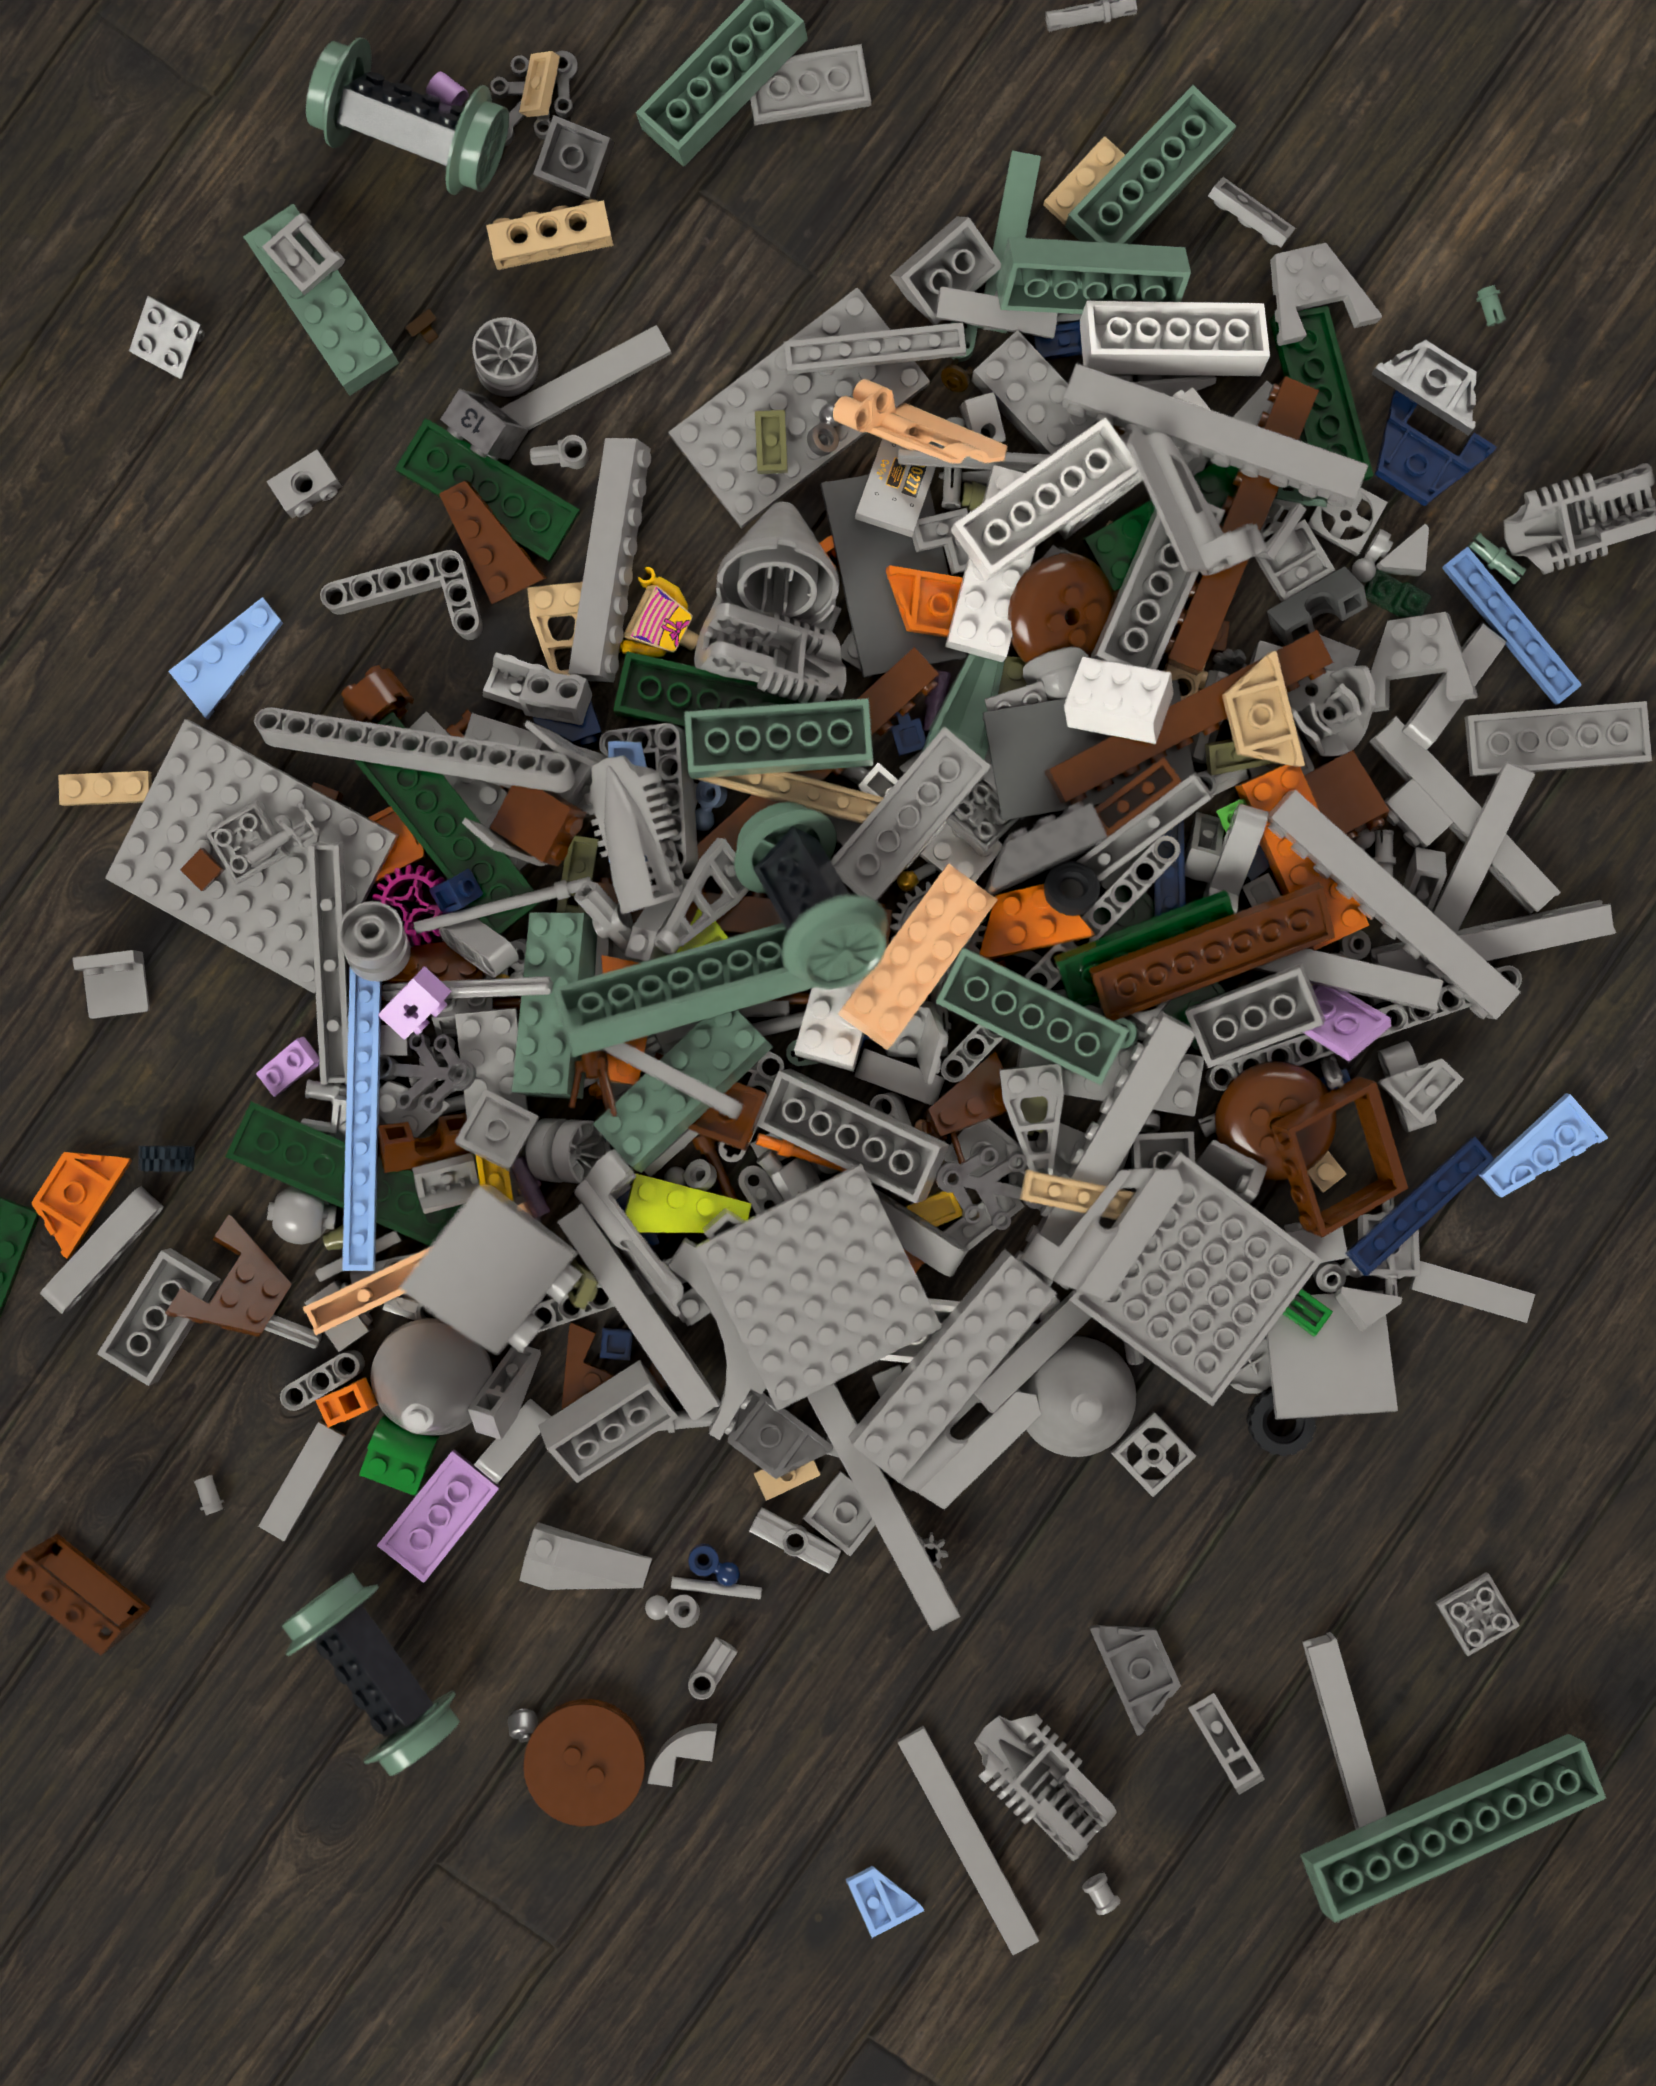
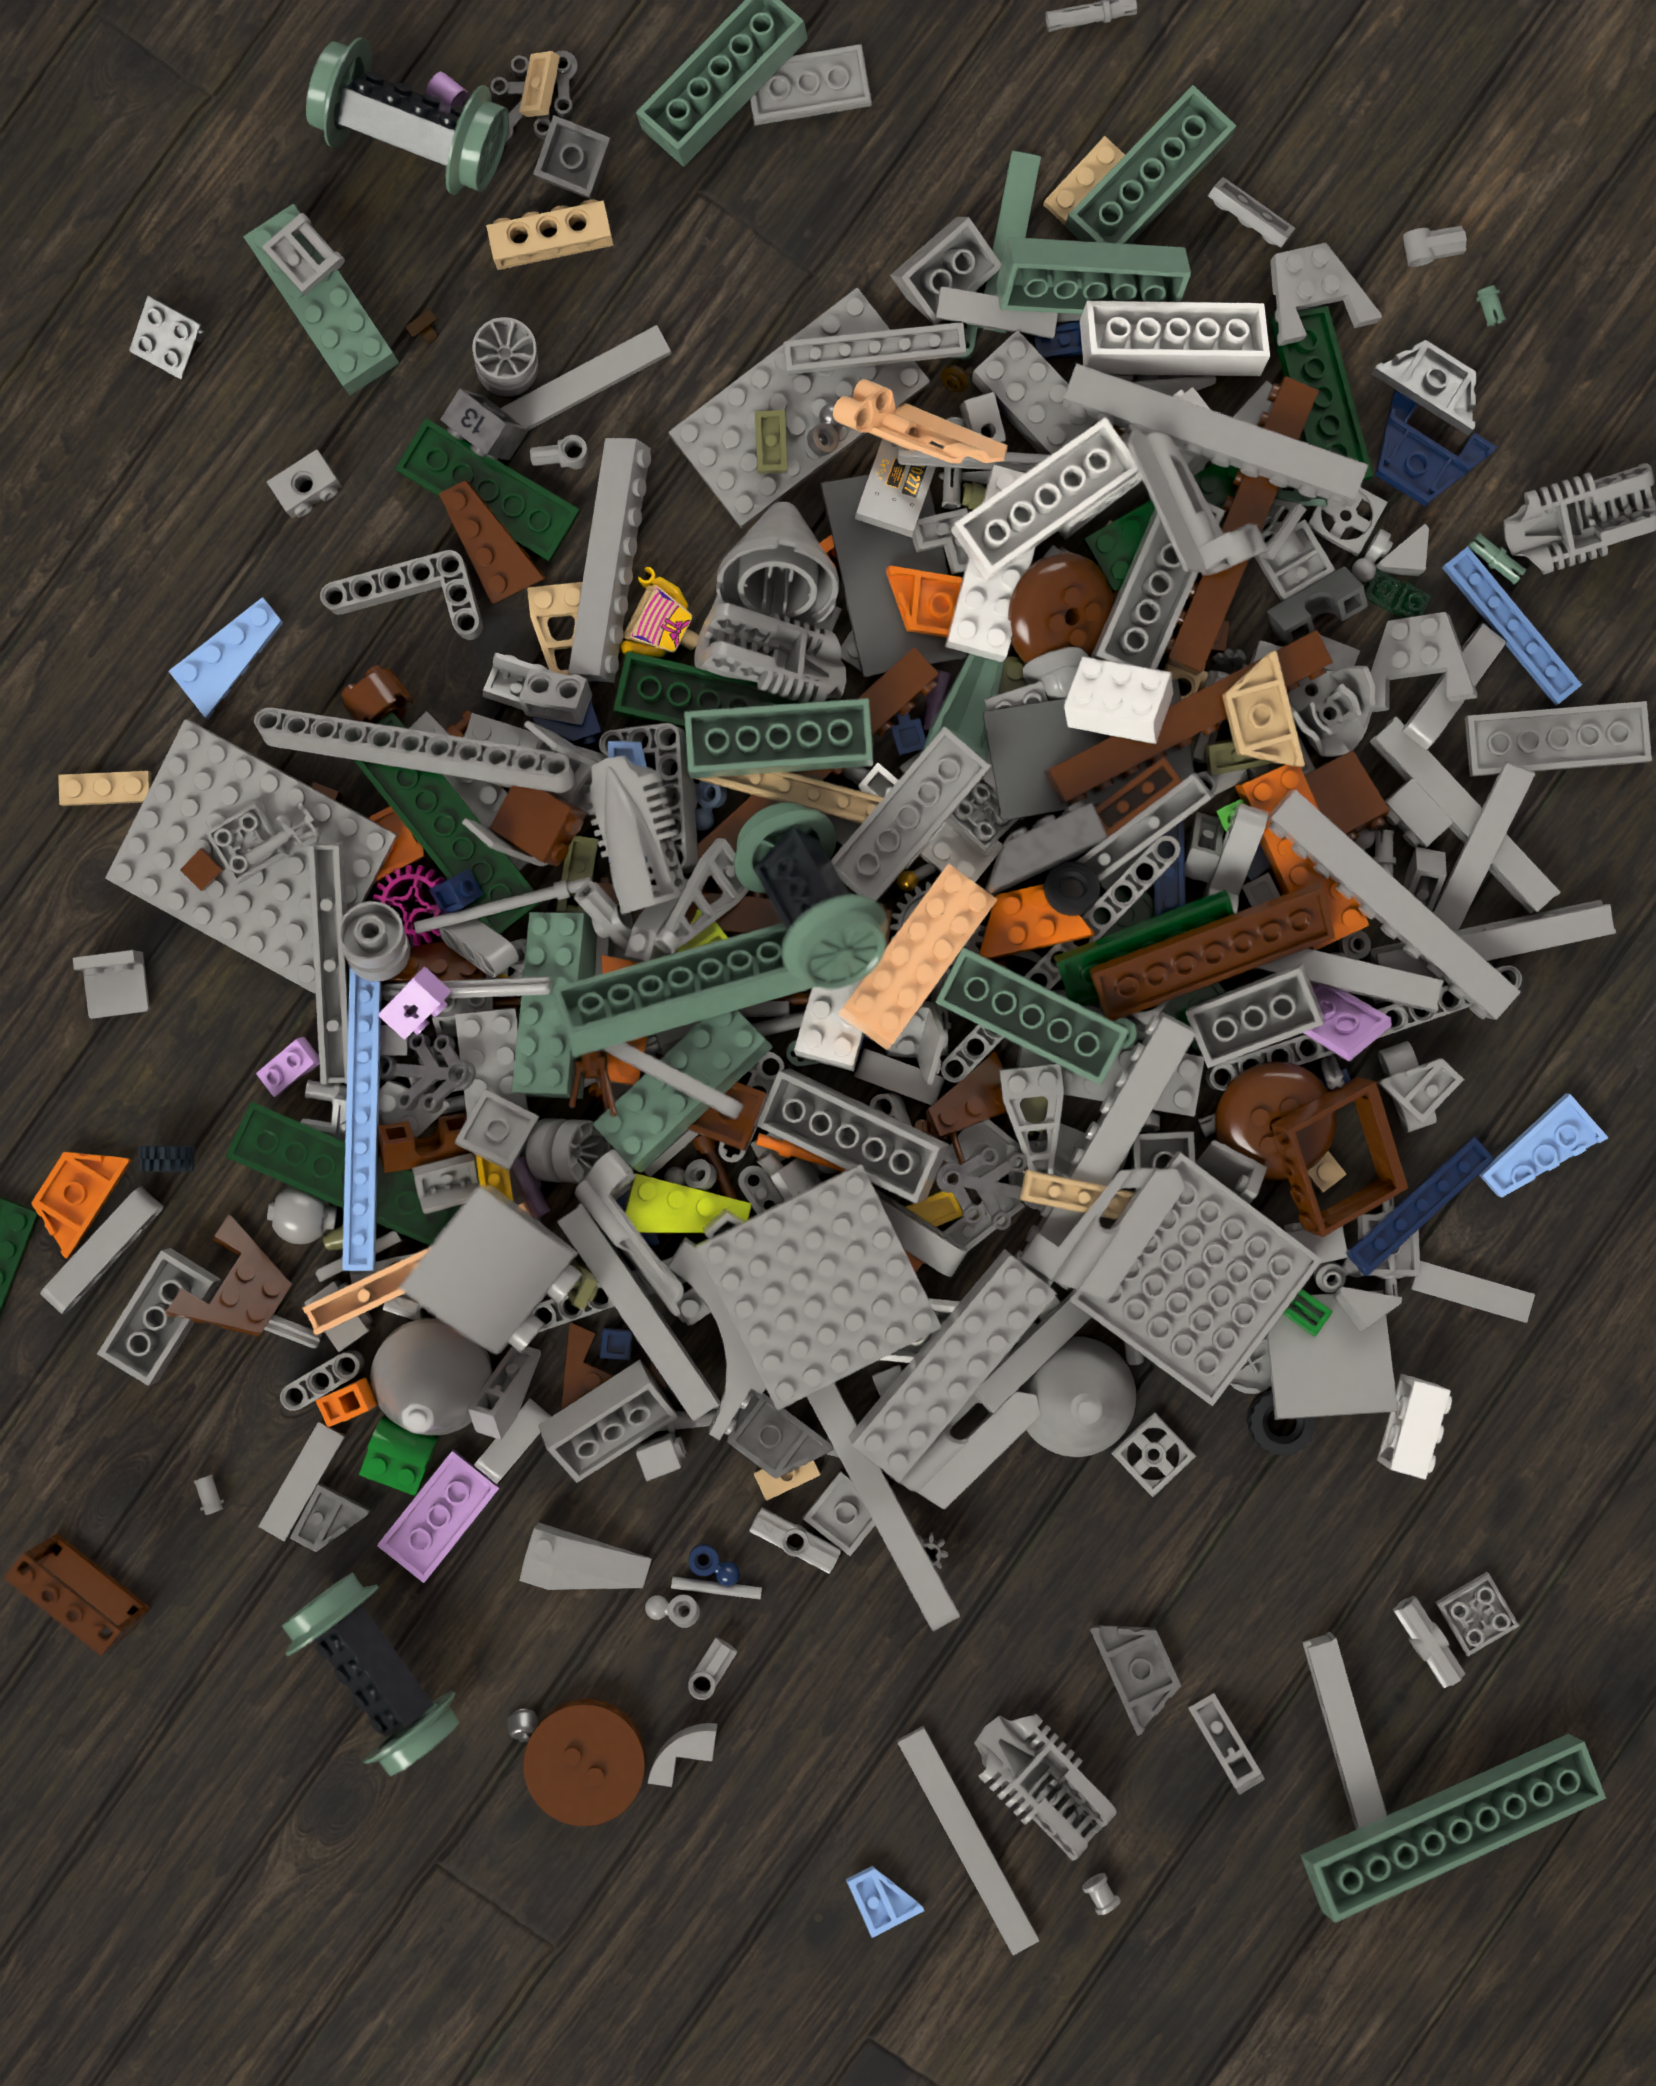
none -> flat silver wing [290,1483,371,1552]
none -> light grey brick [636,1433,687,1481]
none -> white brick [1377,1374,1452,1479]
none -> light grey piece [1392,1596,1465,1688]
none -> light grey piece [1403,226,1467,267]

